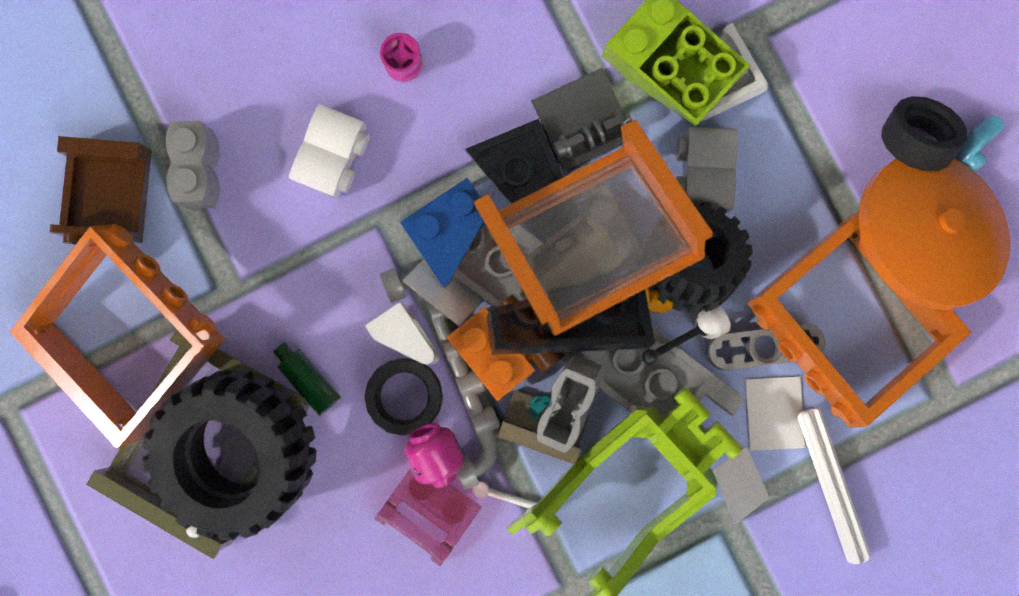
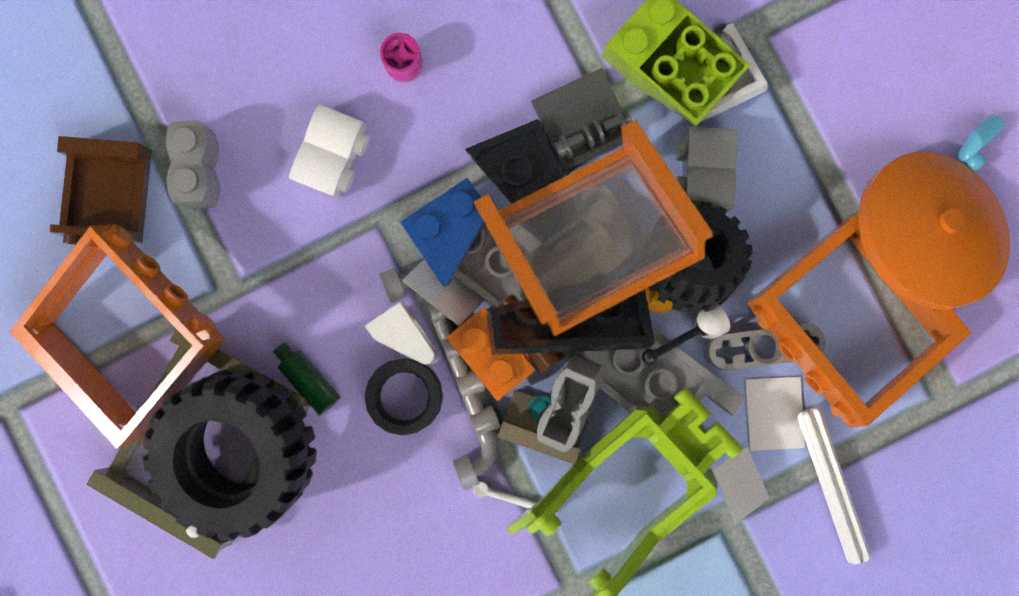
clear pink plate [375,468,482,566] -> none
dark pink head [404,423,464,488] -> none
black tyre [881,96,967,171] -> none

